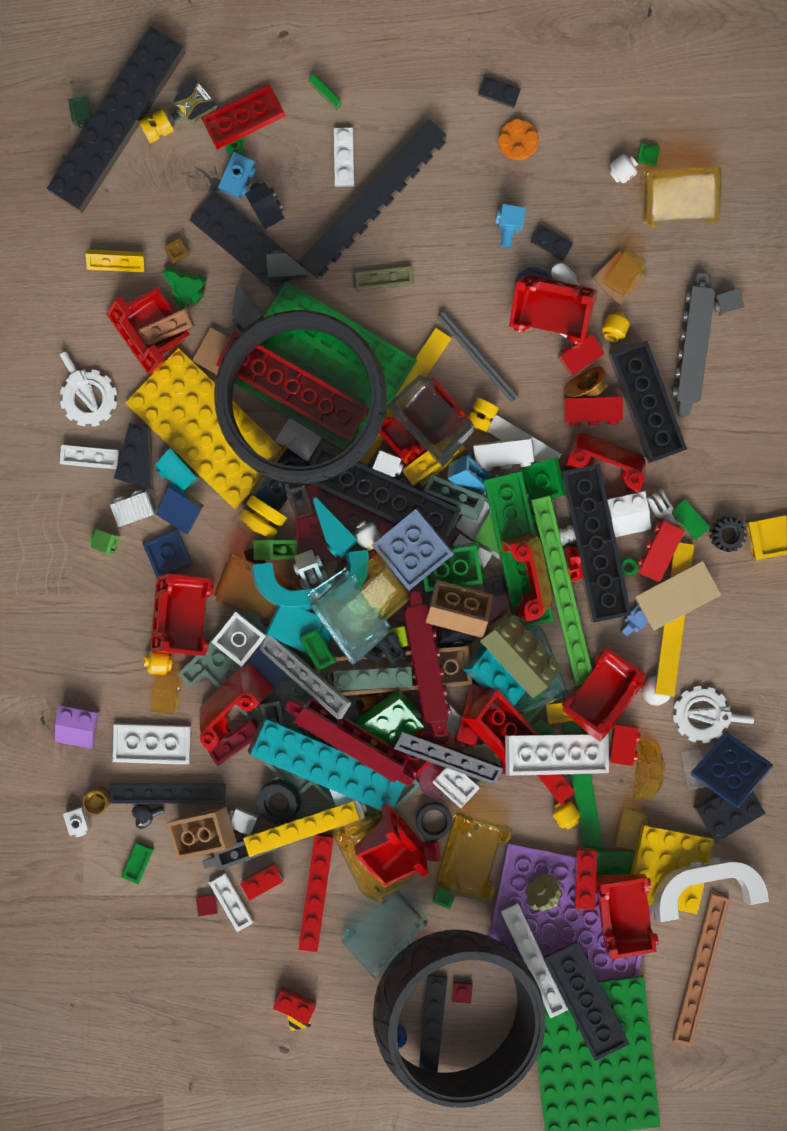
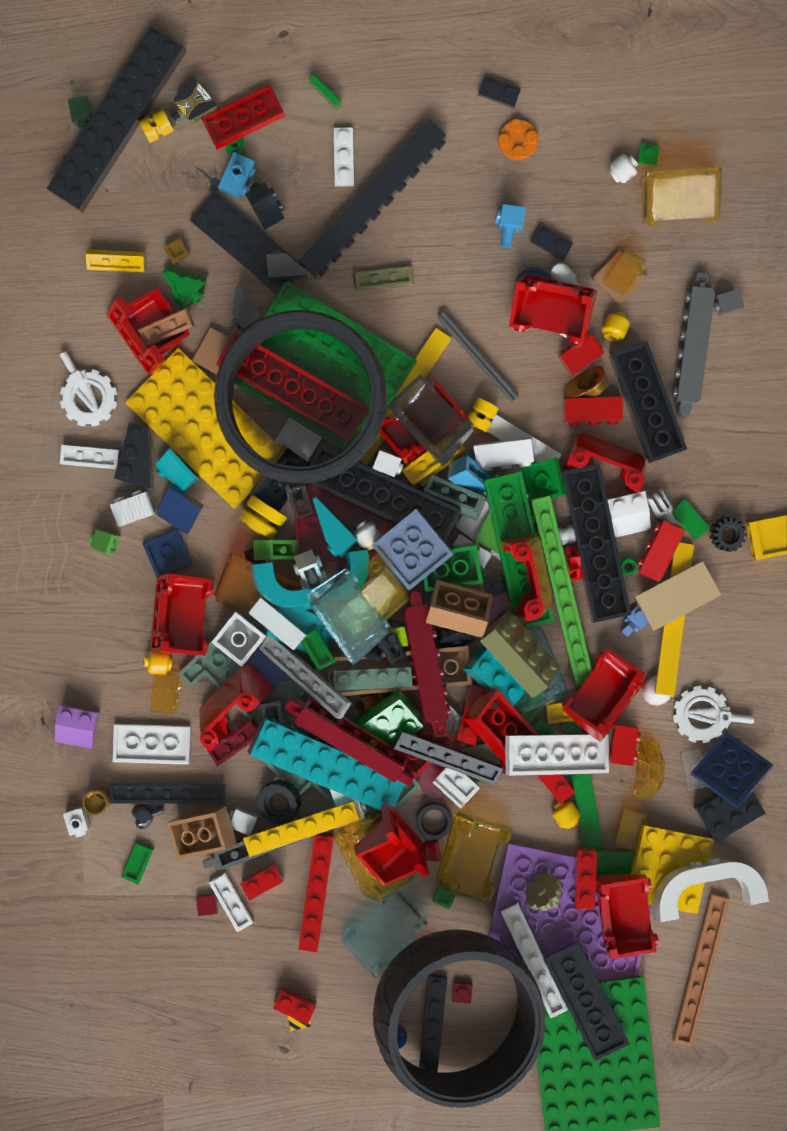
none -> white tile [249,598,306,650]

